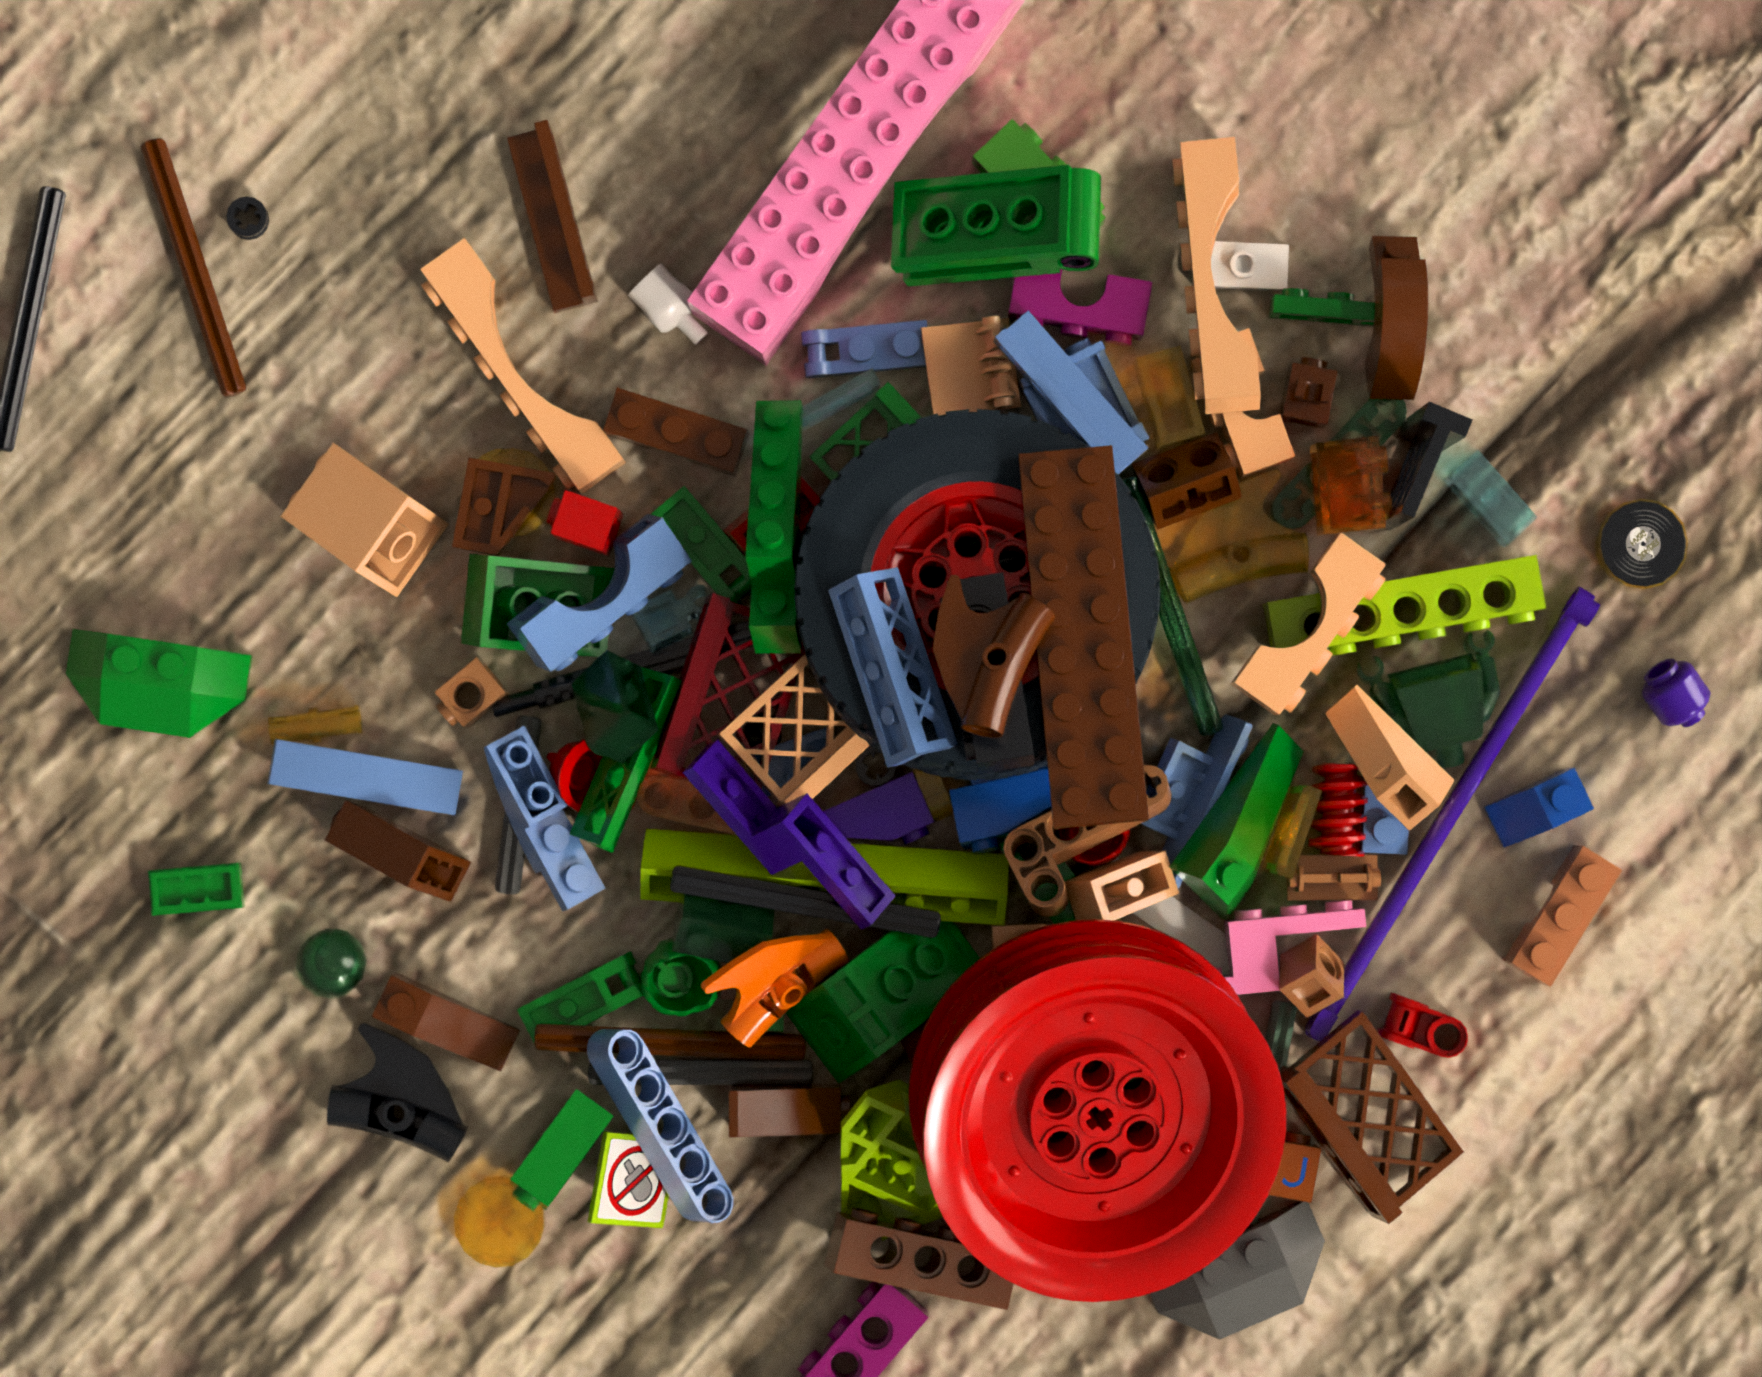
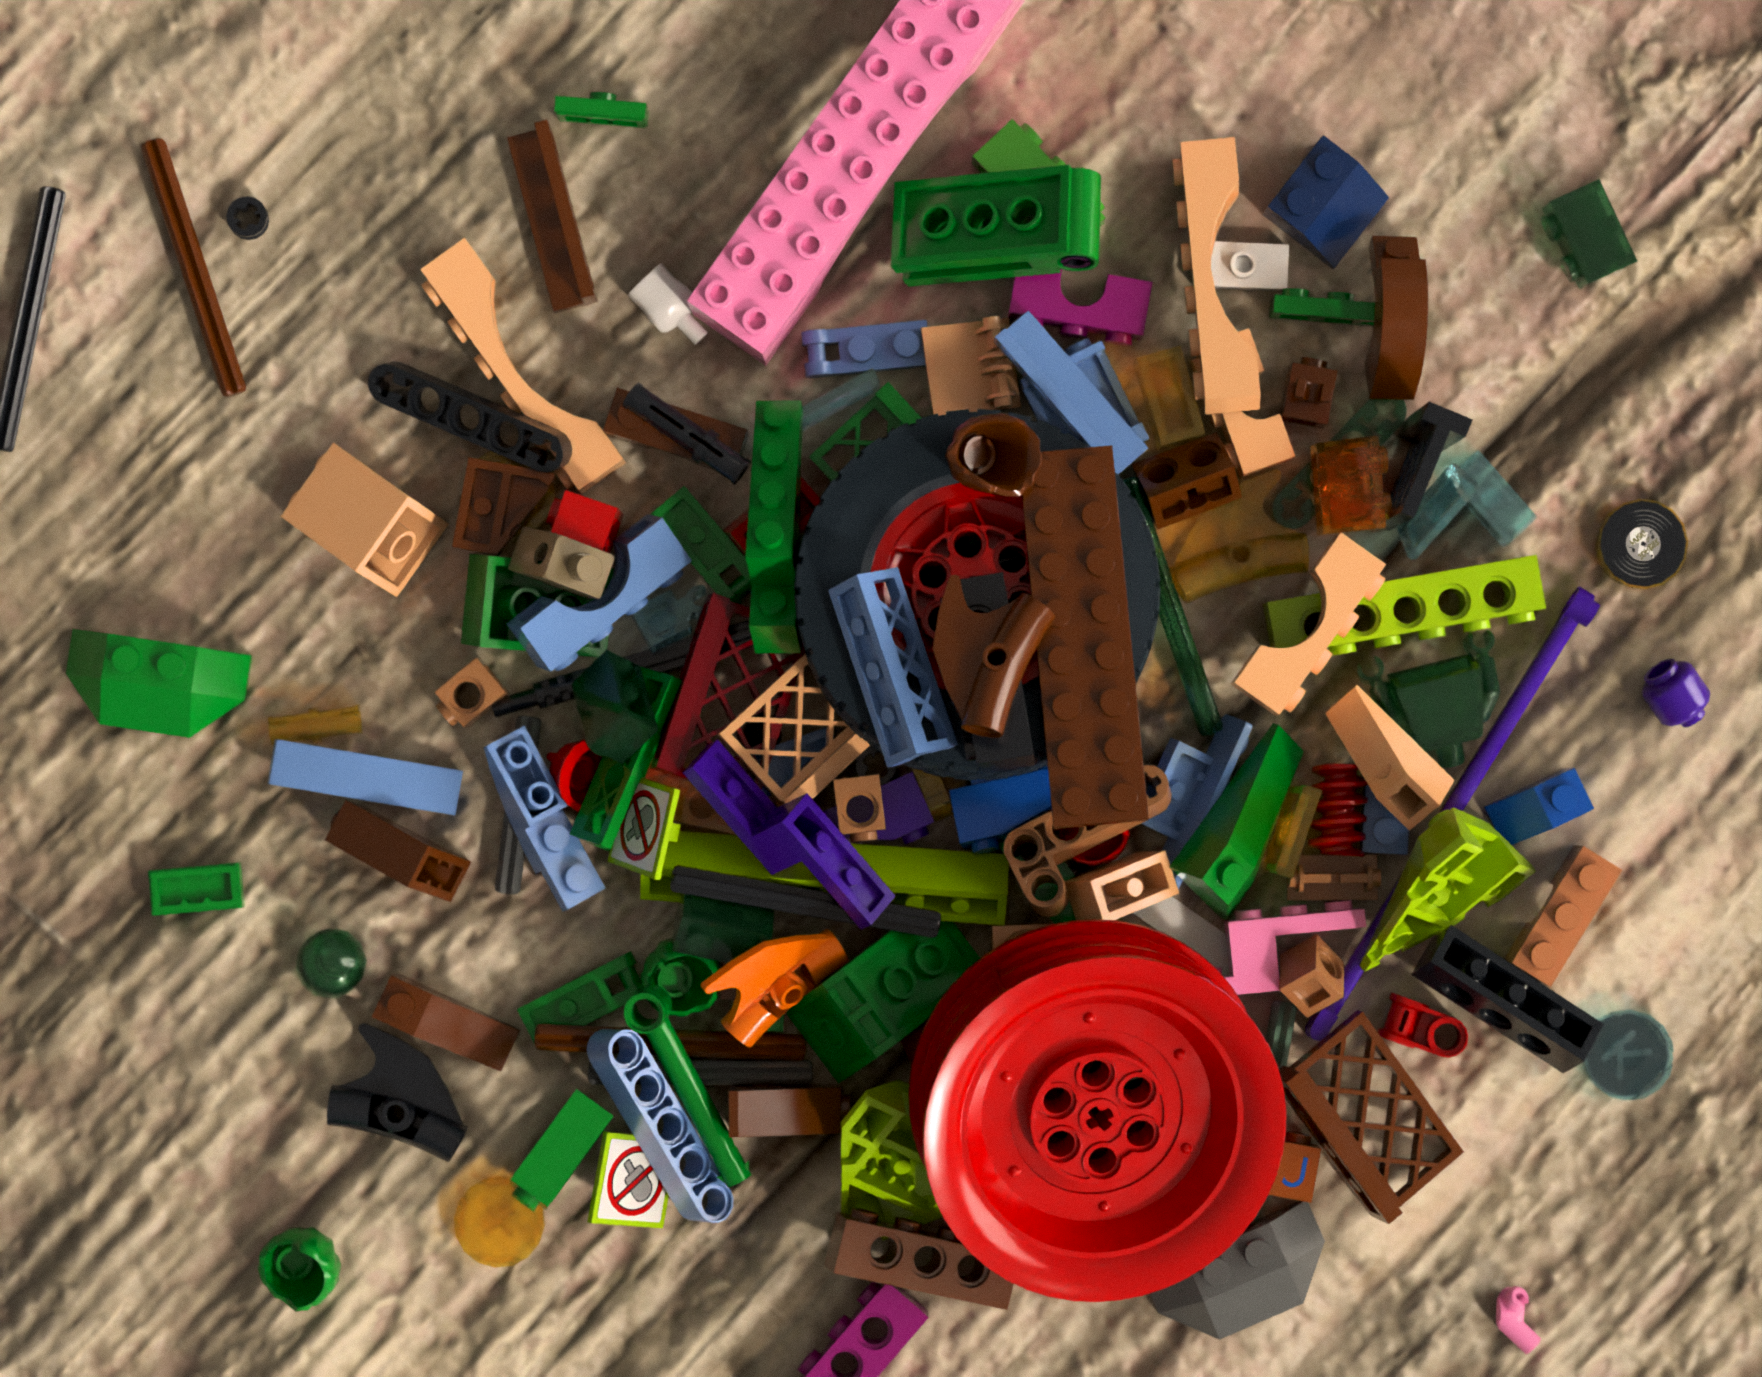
none -> green hair [258,1227,341,1312]
none -> black beam [368,361,572,473]
none -> dark tan torso [508,526,615,599]
none -> green plate [554,92,649,128]
none -> piece [607,777,681,880]
none -> black pin [622,382,751,485]
none -> green piece [624,984,751,1188]
none -> medium nougat brick [833,774,886,843]
none -> reddish brown hair [945,413,1043,496]
none -> dark blue slope [1262,135,1389,270]
none -> lime wedge [1359,807,1536,972]
none -> clear light blue slope [1397,463,1478,560]
none -> black brick [1411,925,1604,1073]
none -> bright pink arm [1496,1286,1541,1354]
none -> clear green brick [1541,179,1637,290]
none -> clear light blue tile [1583,1009,1674,1100]

